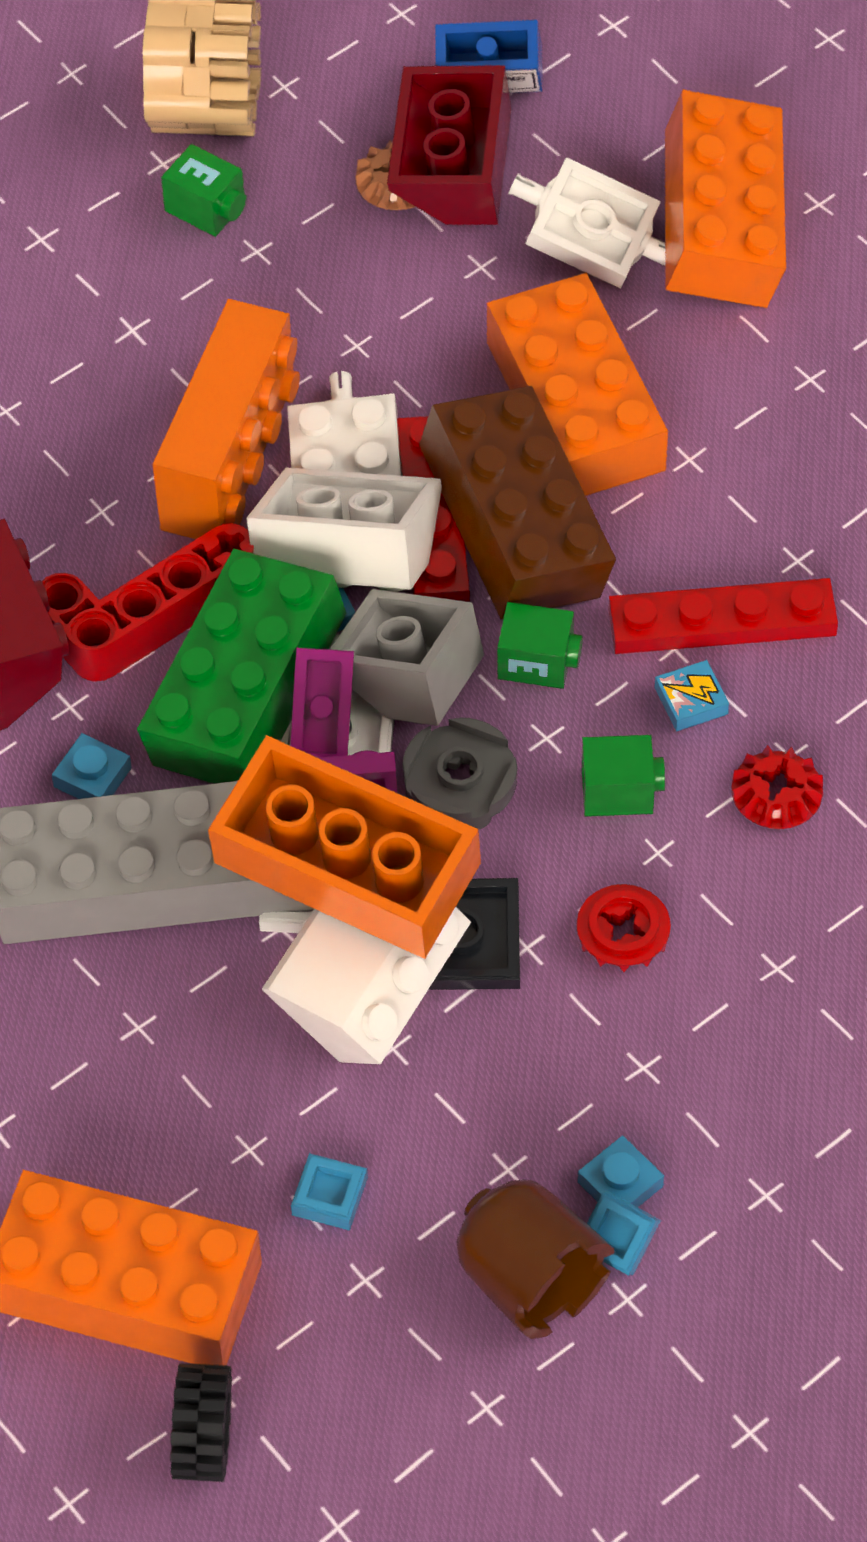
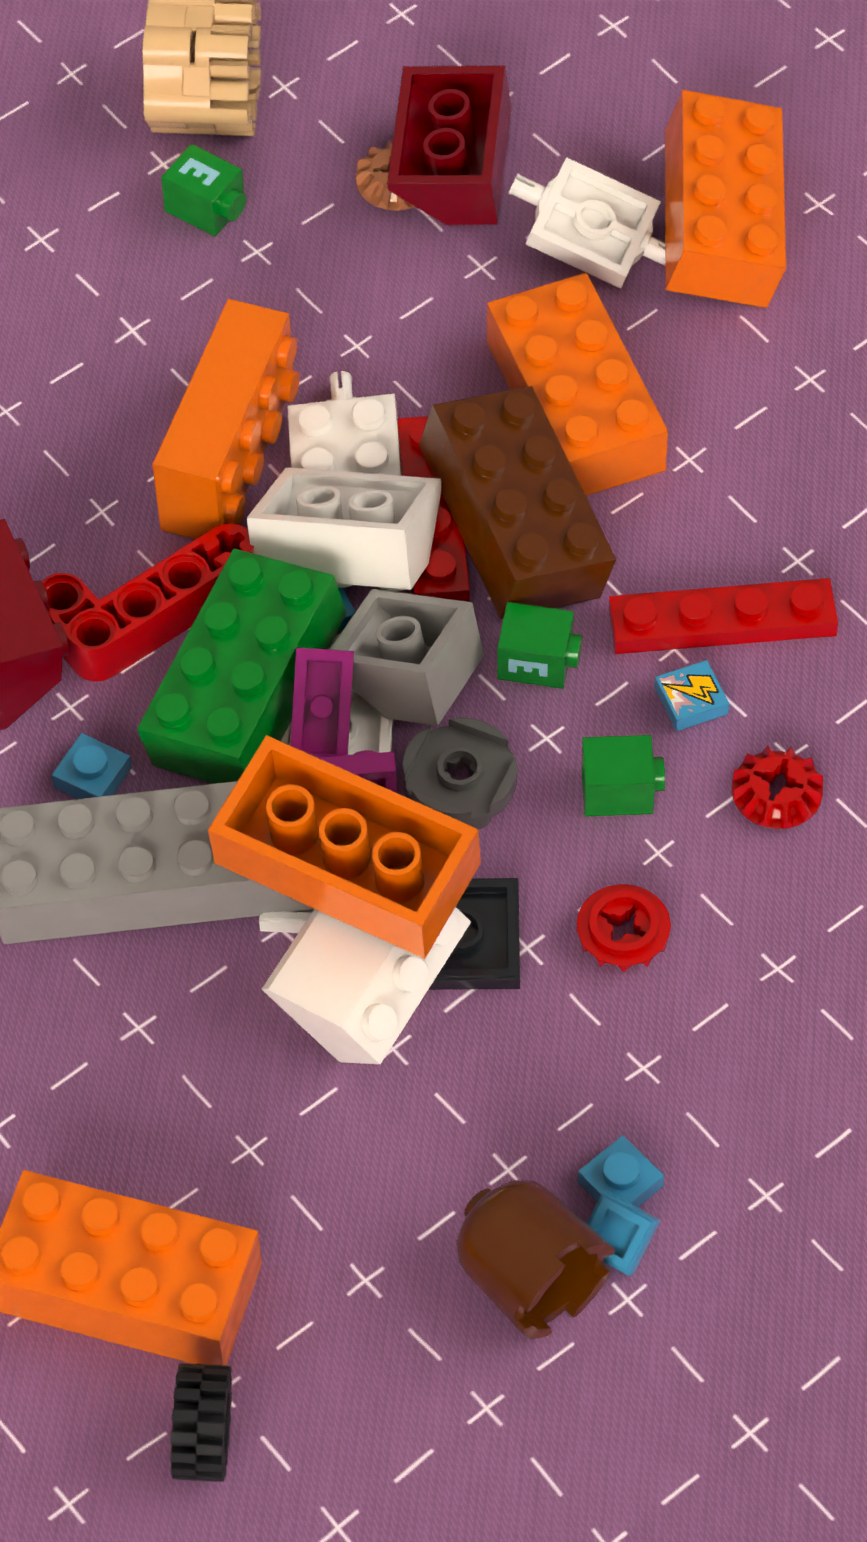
dark azure tile [291,1153,368,1231] -> none
blue brick [435,20,543,93] -> none

